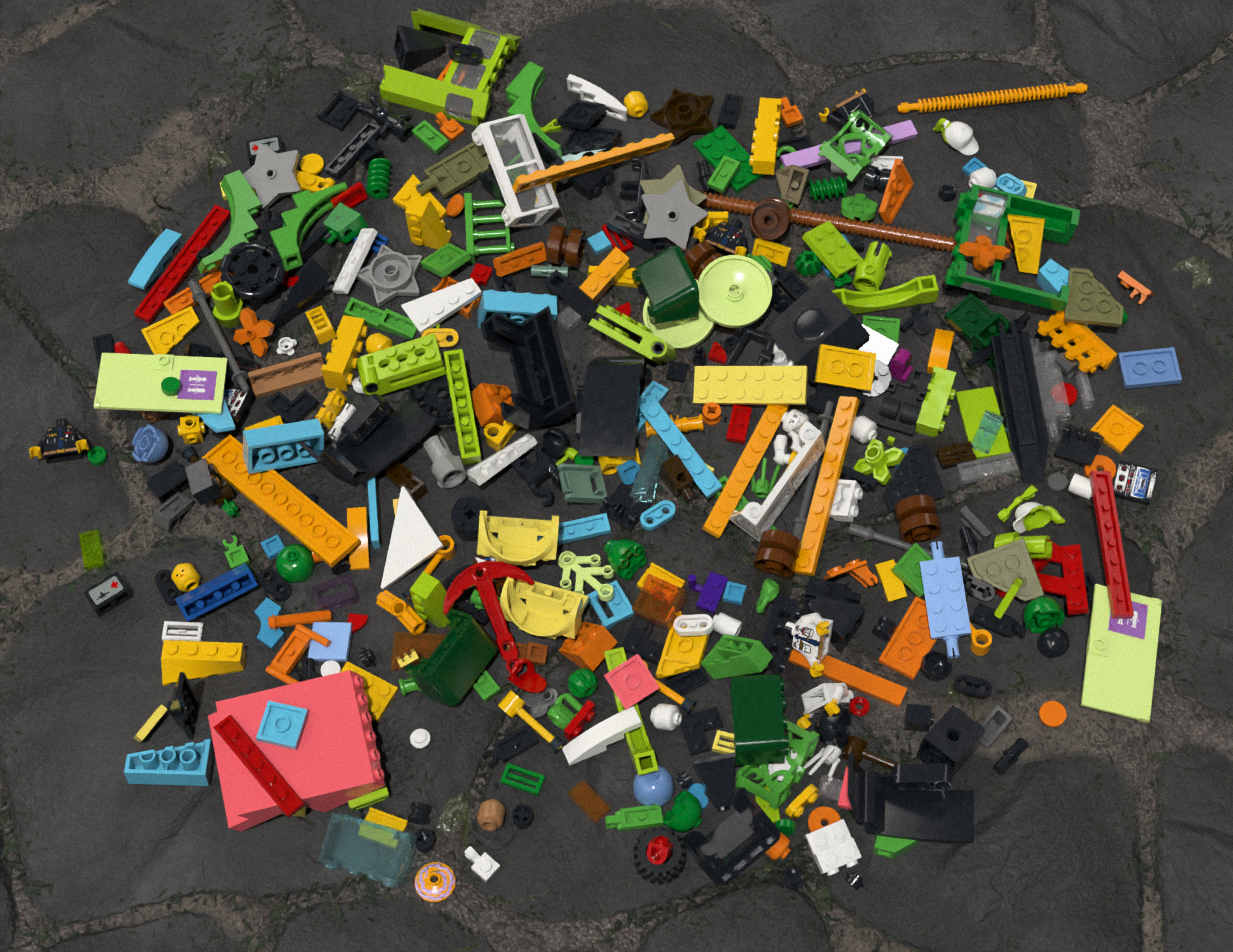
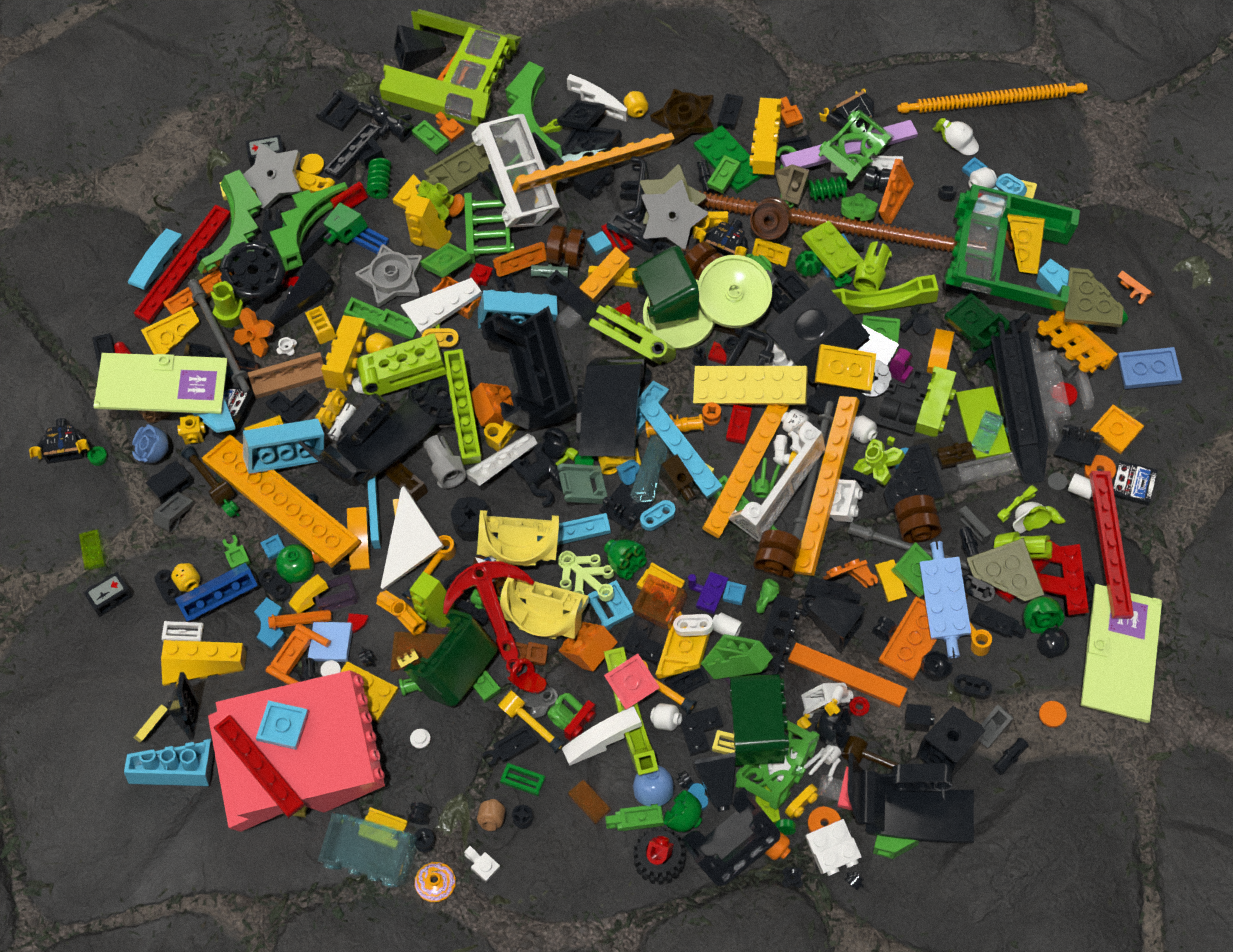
green tile [161,377,181,396] -> none
brick [185,458,221,505] -> none
white tile [332,228,378,294] -> none
lime tile [348,787,390,811] -> none
black plate [448,43,484,65] -> none
green piece [568,668,598,698] -> none
black tile [666,361,689,383] -> none
torso [784,613,833,677] -> none
orange plant [959,235,1011,271] -> none
lime tile [994,577,1023,619] -> none
none -> yellow slope [289,574,328,613]
none -> lime plant [417,180,454,221]

